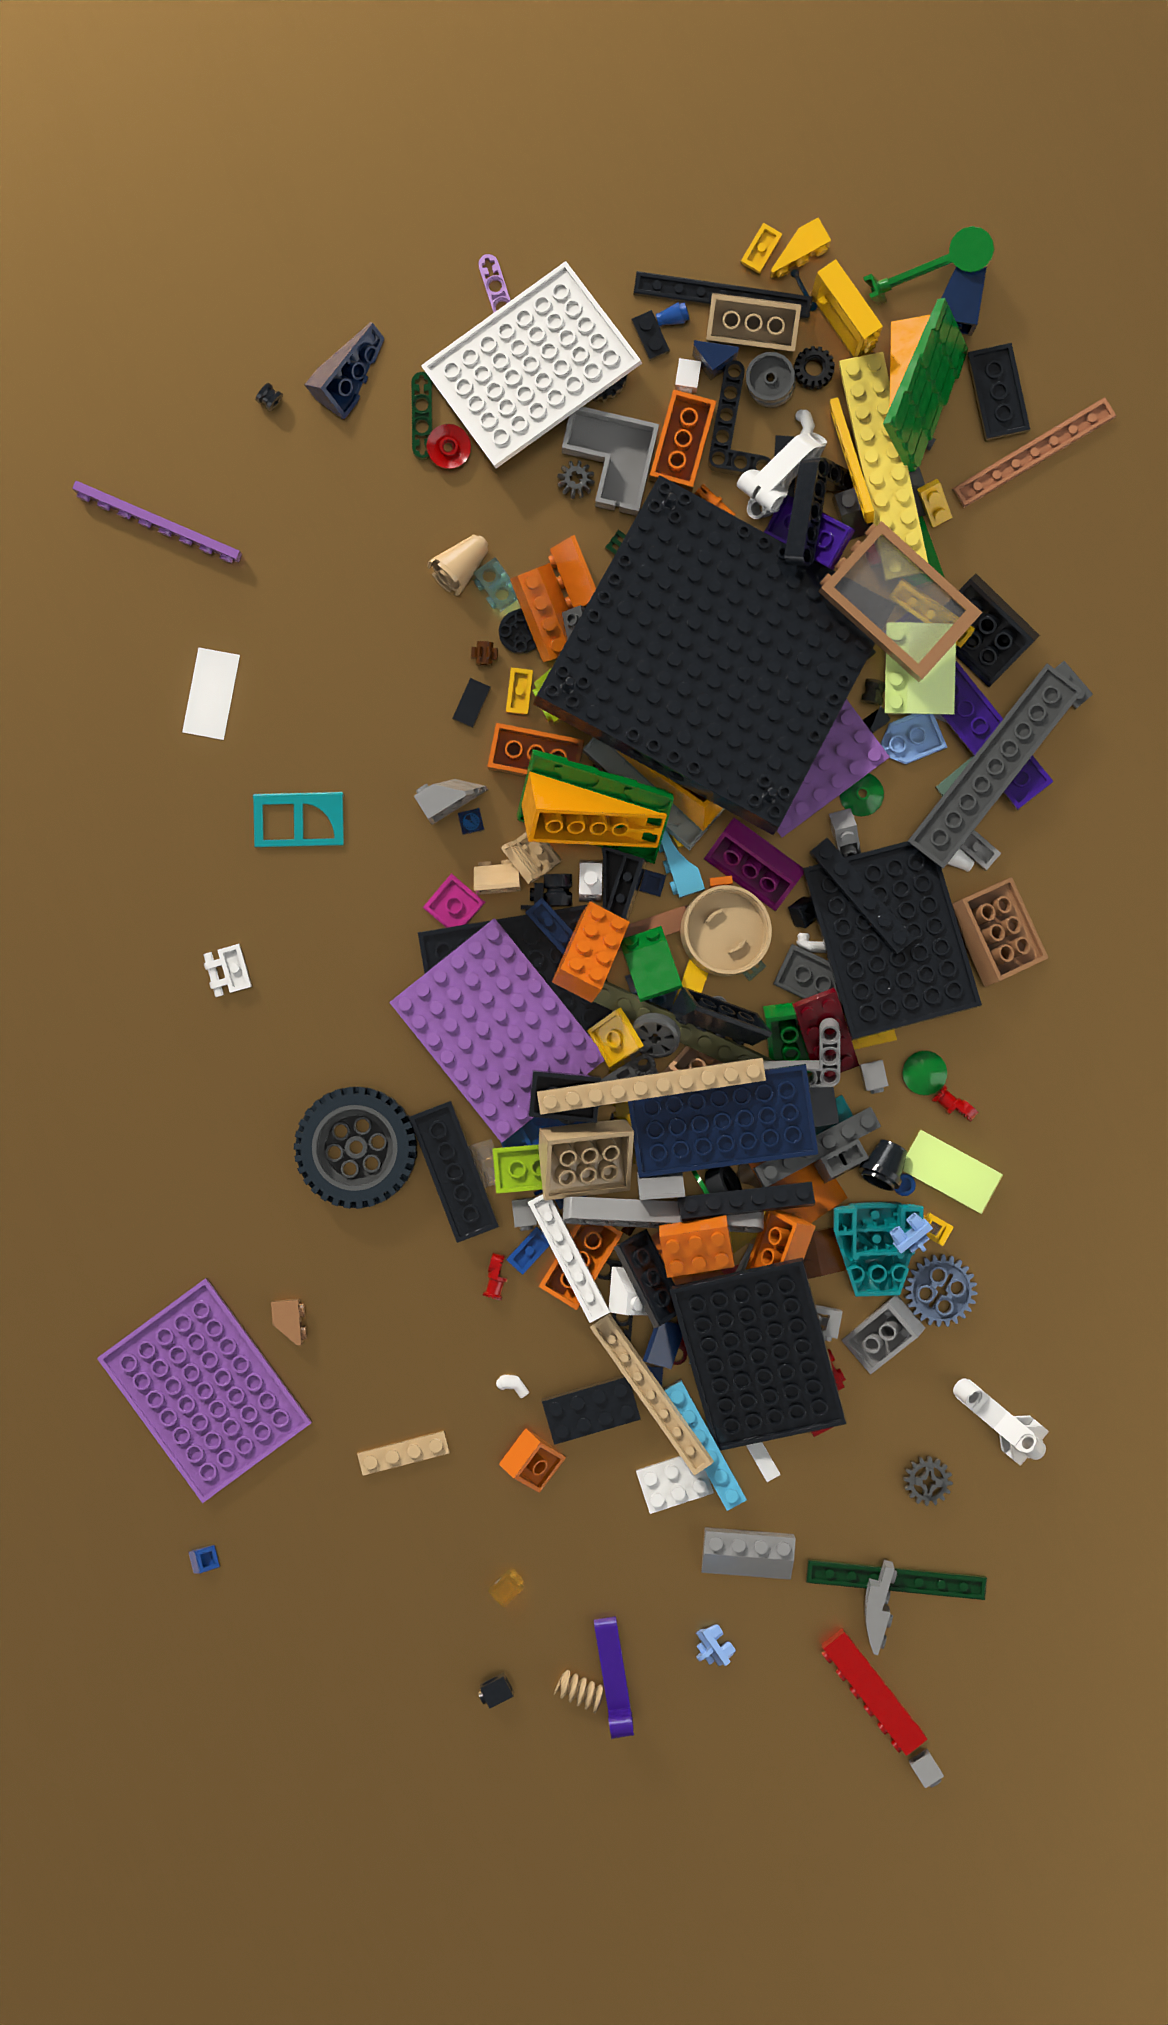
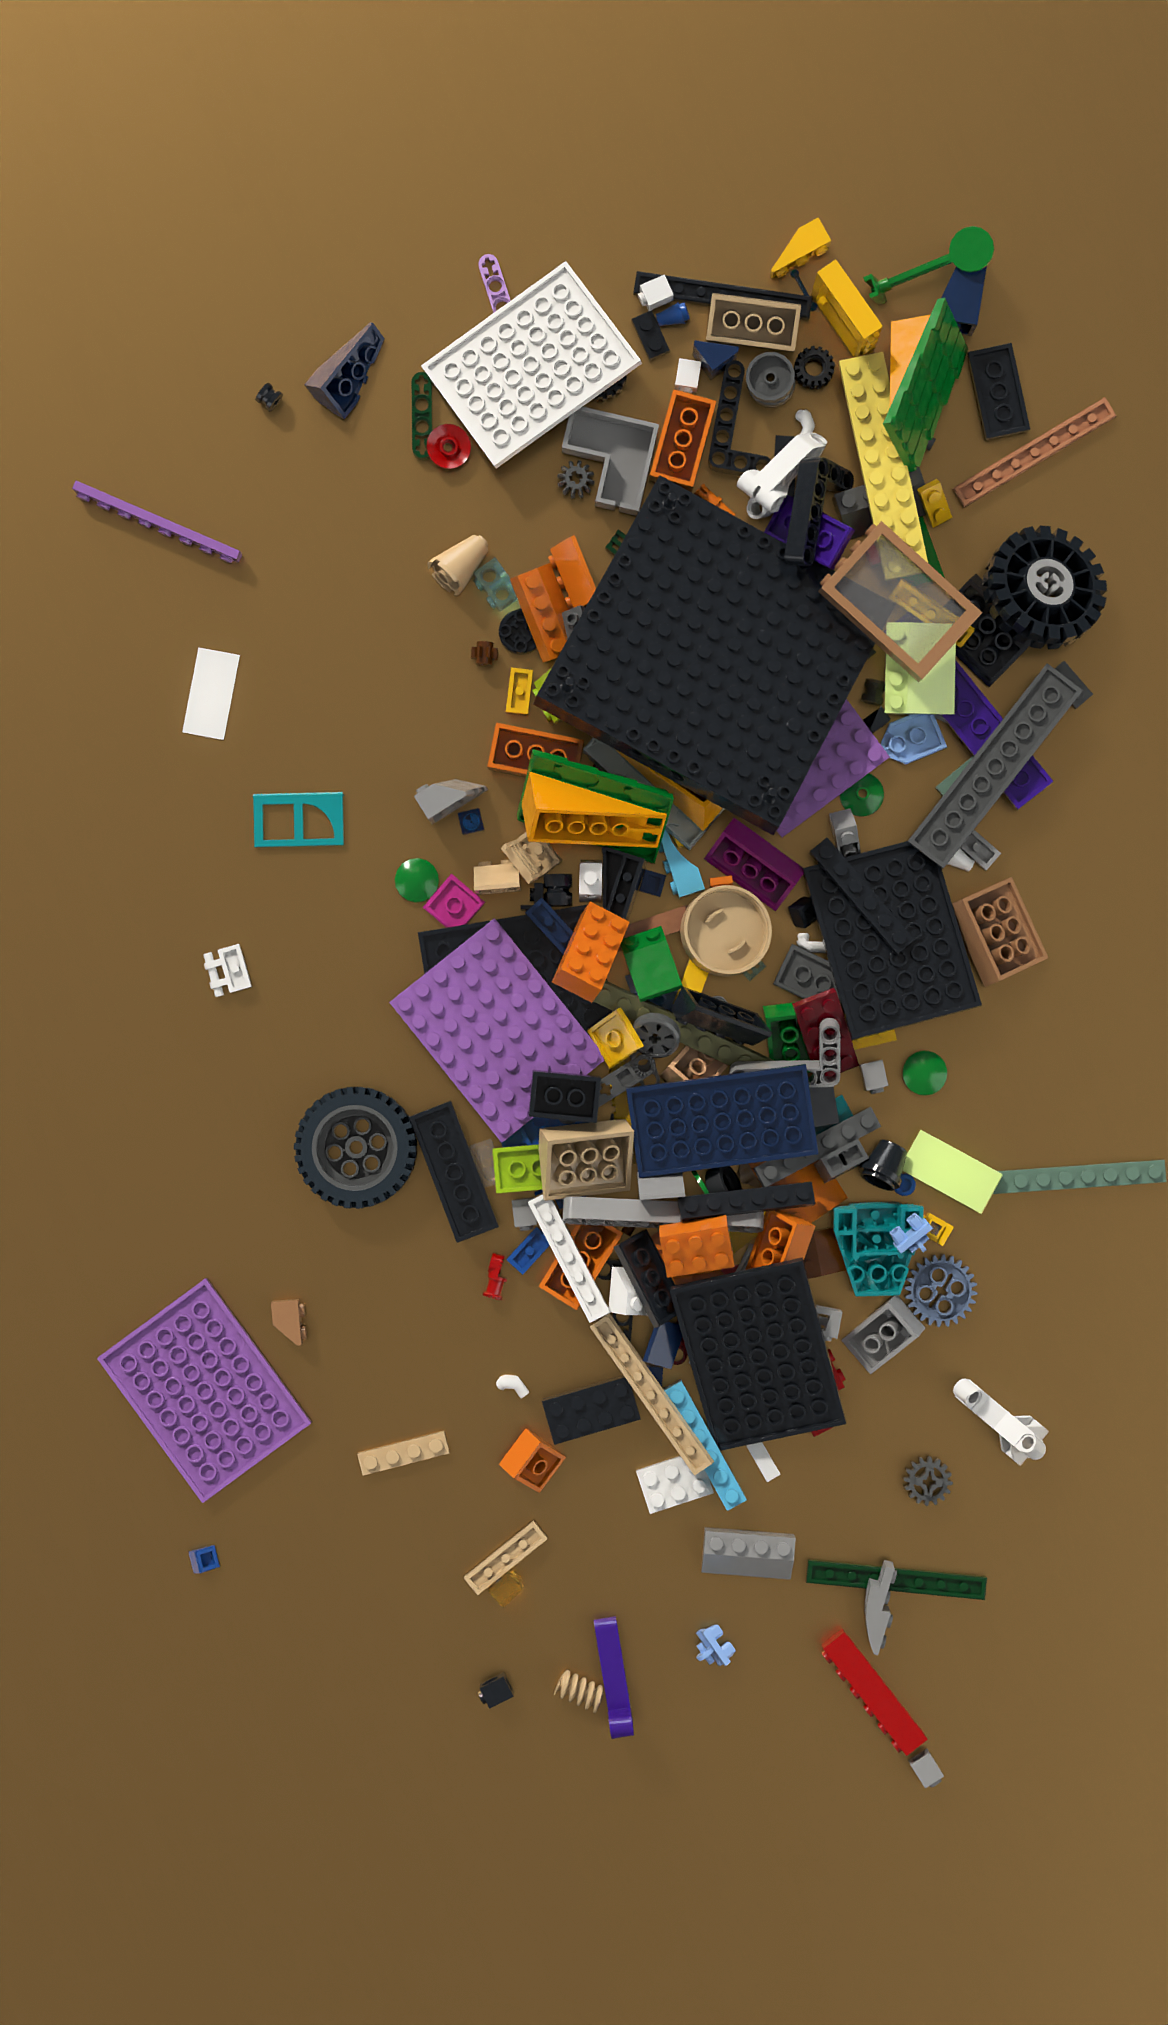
black tile [452,678,491,728] -> none
tan plate [537,1058,766,1115] -> none
yellow plate [740,223,782,274] -> none
yellow tile [830,397,874,524] -> none
red connector [932,1085,979,1122] -> none
none -> green dish [395,858,439,903]
none -> tan plate [464,1520,548,1595]
none -> white brick [638,274,674,311]
none -> black wheel [982,525,1107,650]
none -> sand green plate [993,1160,1166,1194]

